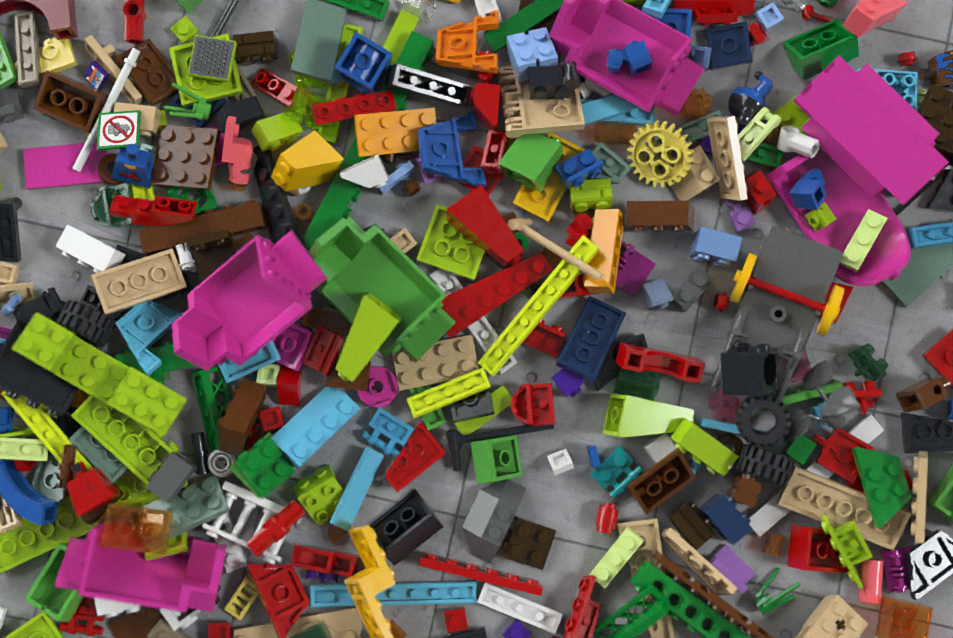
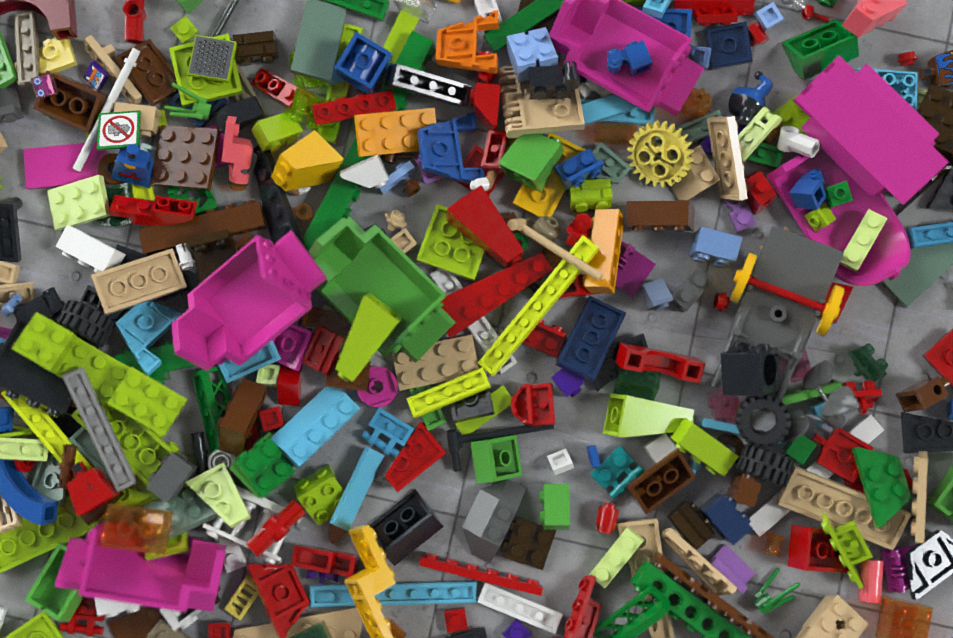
none -> tile [31,73,59,99]
none -> yellowish green plate [47,175,111,231]
none -> light grey tile [62,367,138,492]
none -> yellowish green wing [186,462,251,528]
none -> tan plant [384,210,407,231]
none -> arm [470,170,497,191]
none -> dark tan head [531,216,560,246]
none -> bright green brick [539,484,570,530]
none -> green brick [824,181,853,209]

